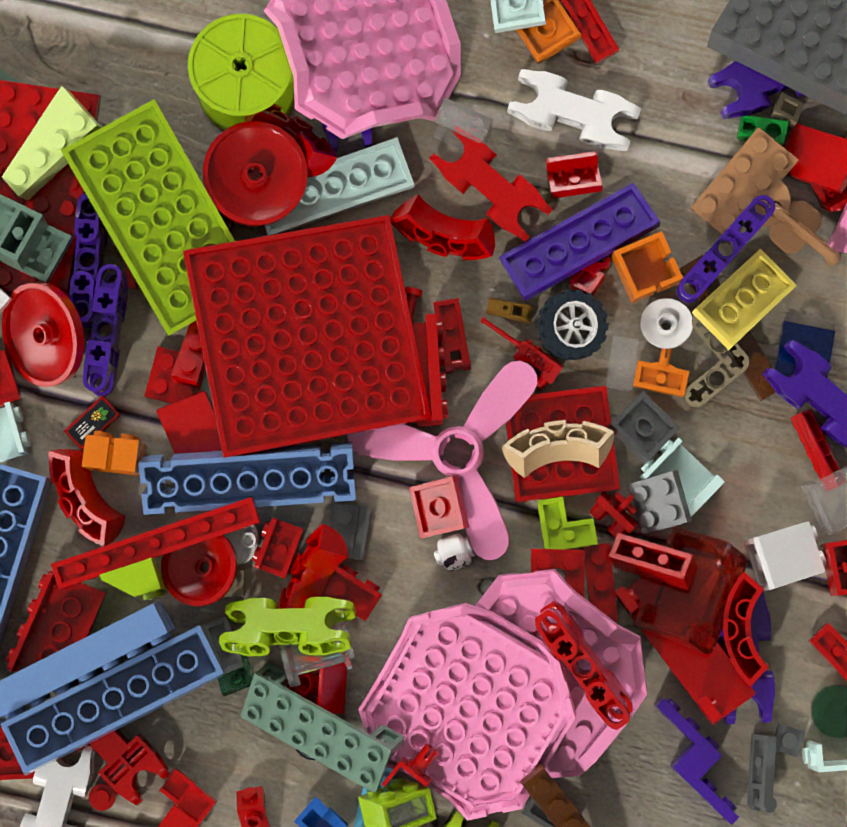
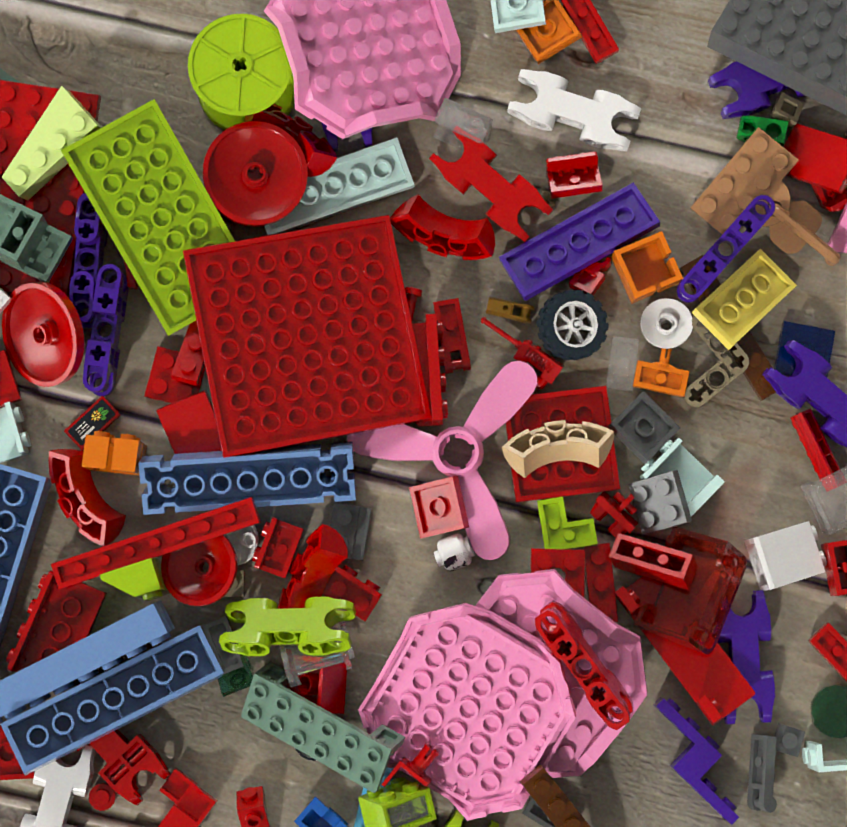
red brick [723,572,769,687] -> none

